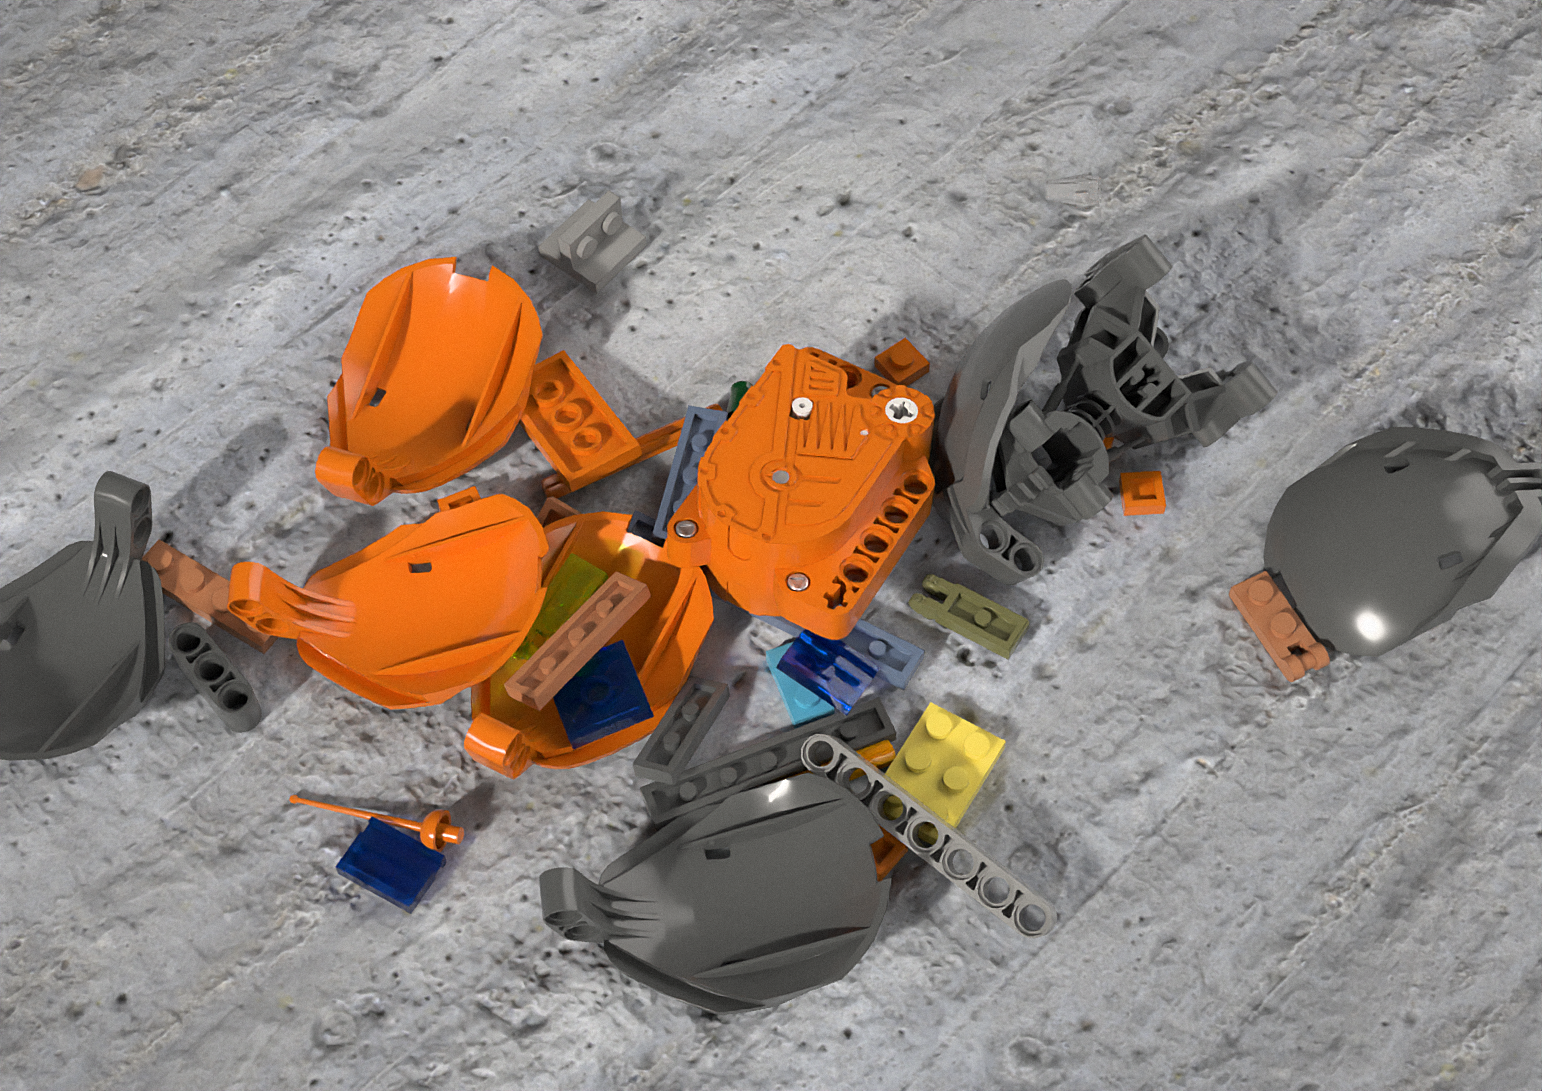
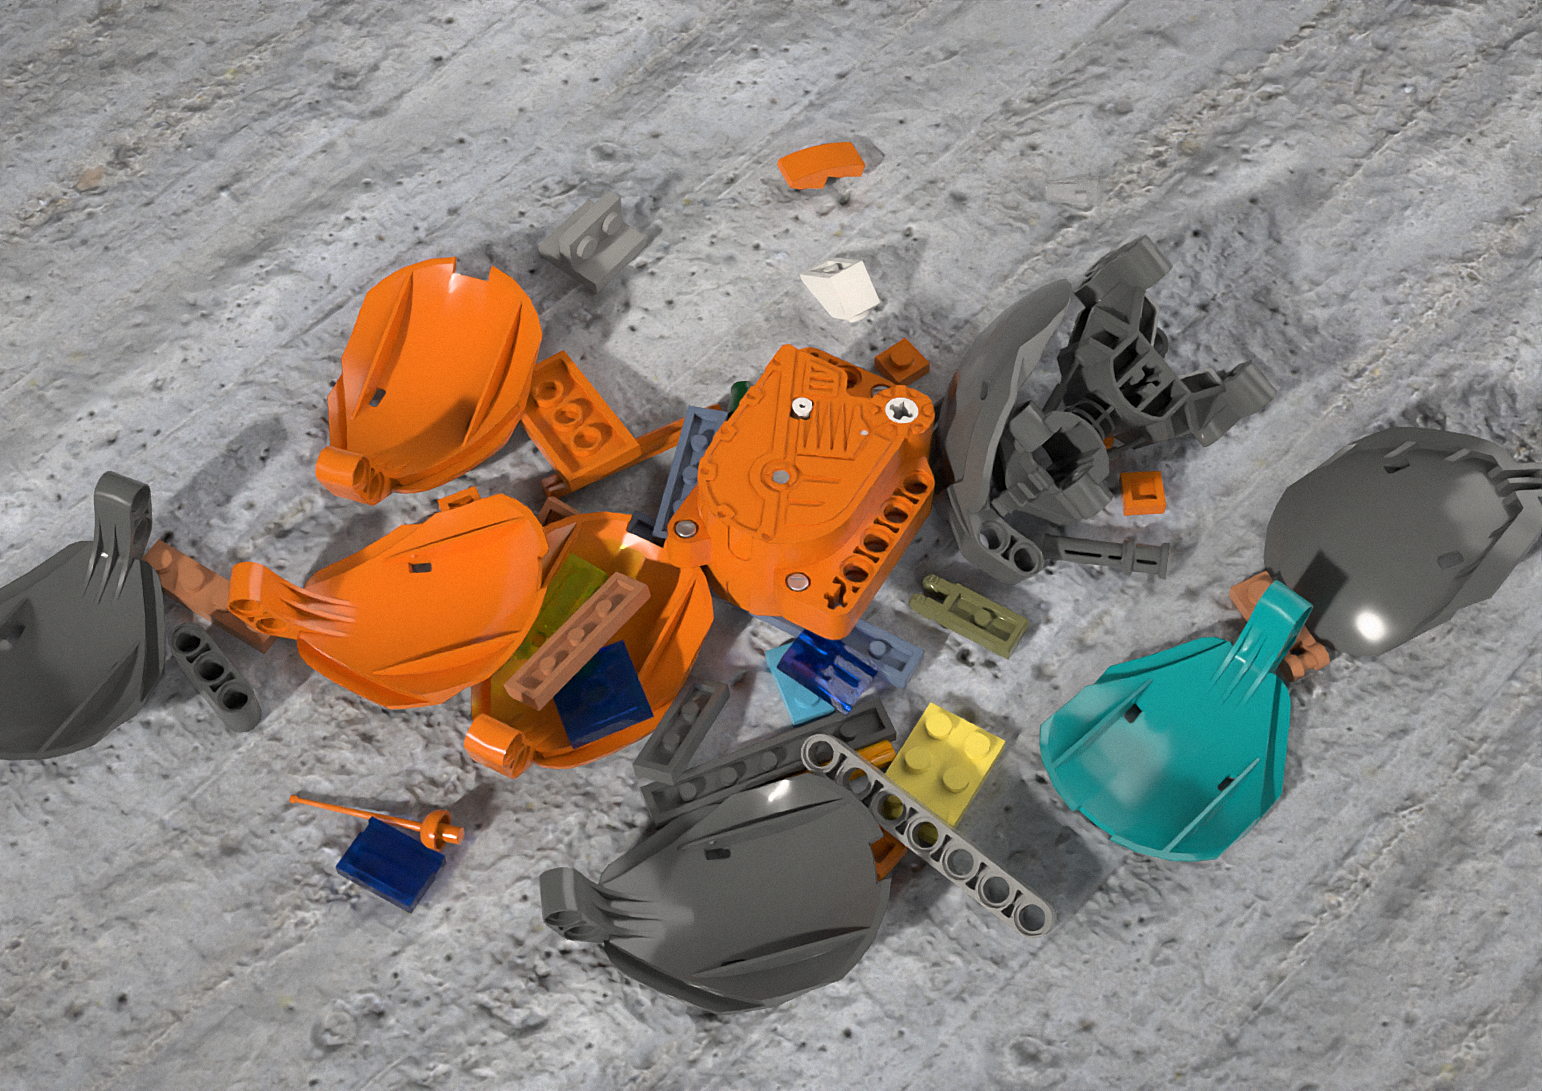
none -> orange slope [777,142,865,190]
none -> white slope [799,257,880,323]
none -> teal windscreen [1039,580,1313,862]
none -> dark grey pin [1042,533,1170,580]

